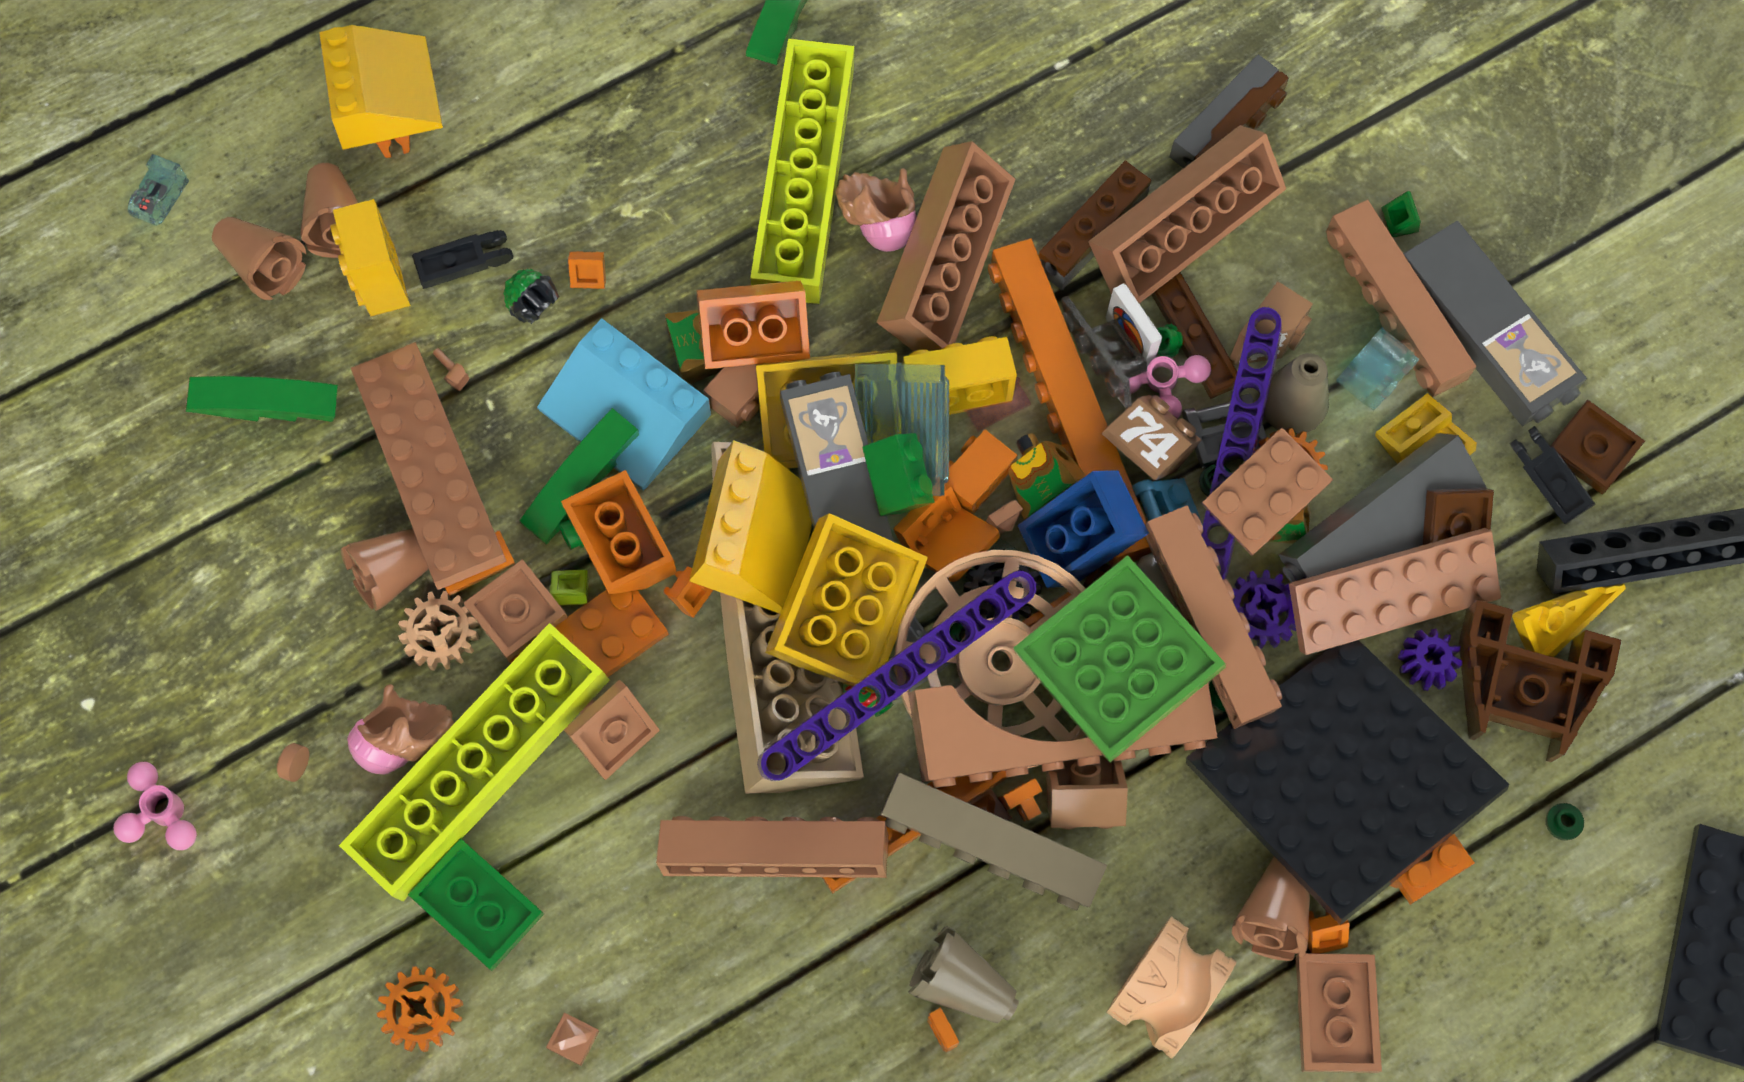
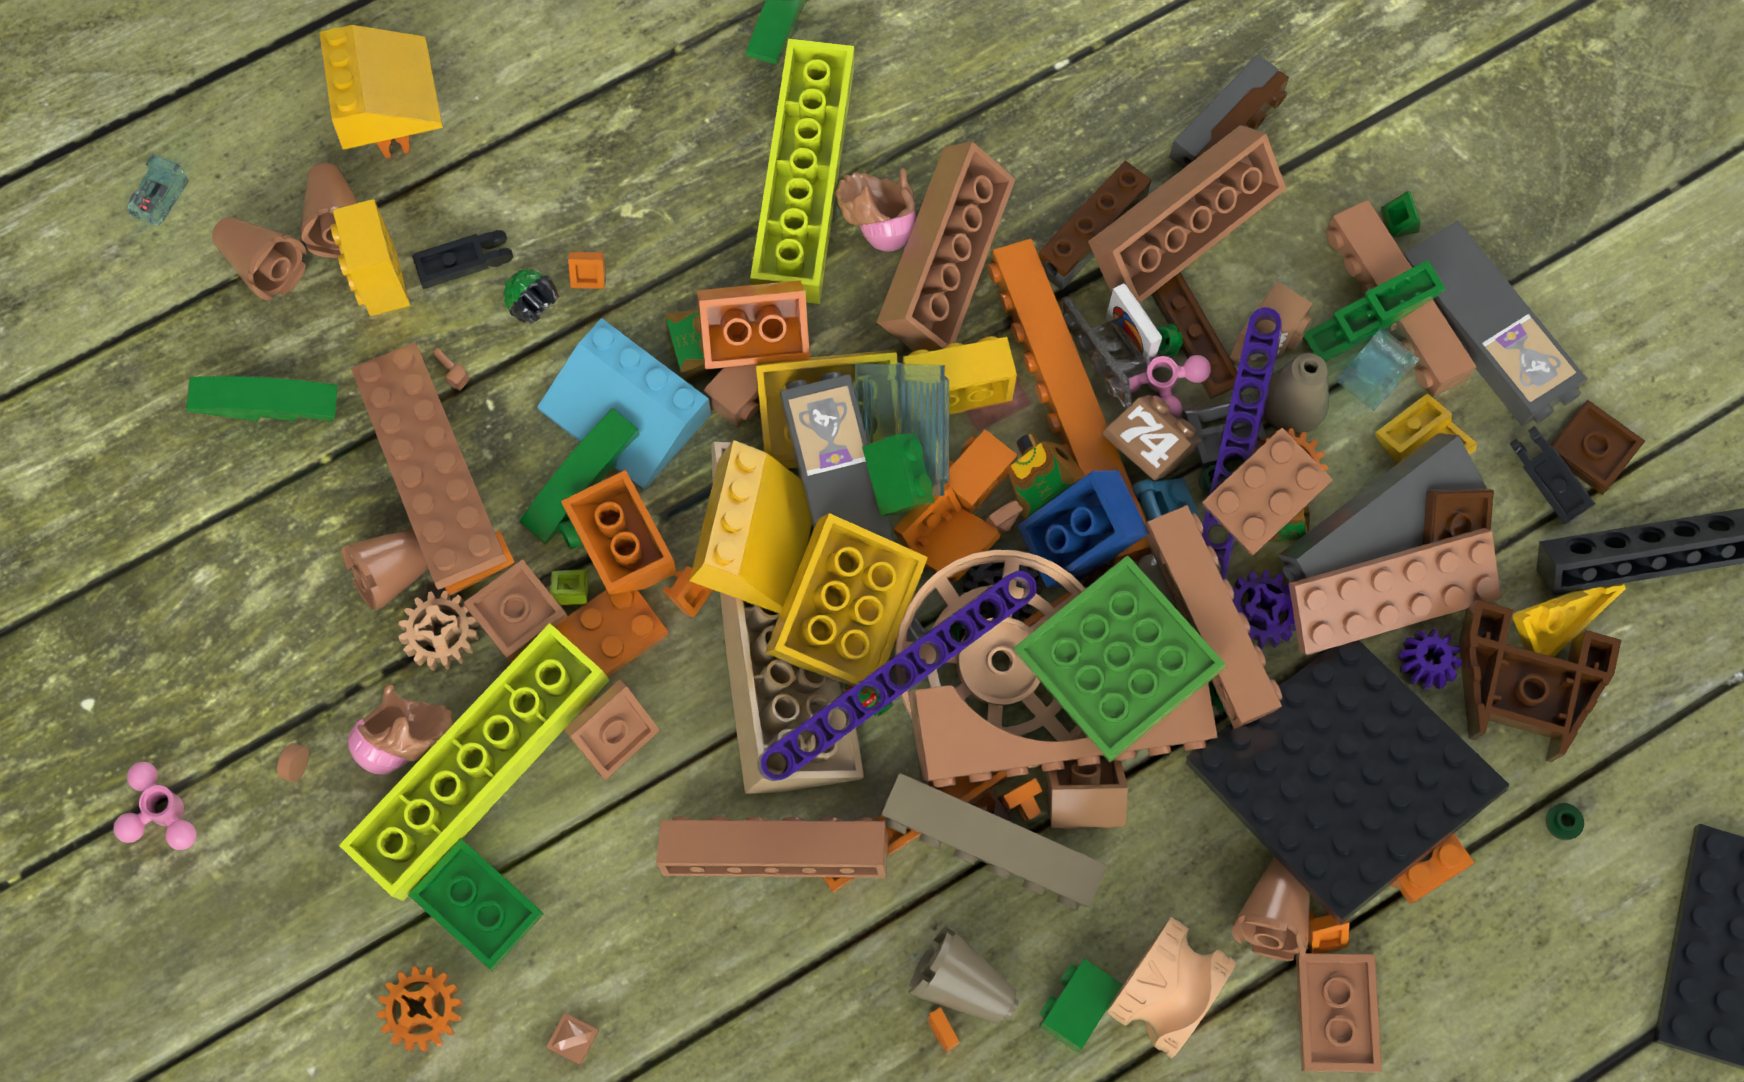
none -> green brick [1039,959,1123,1053]
none -> green slope [1303,260,1446,363]

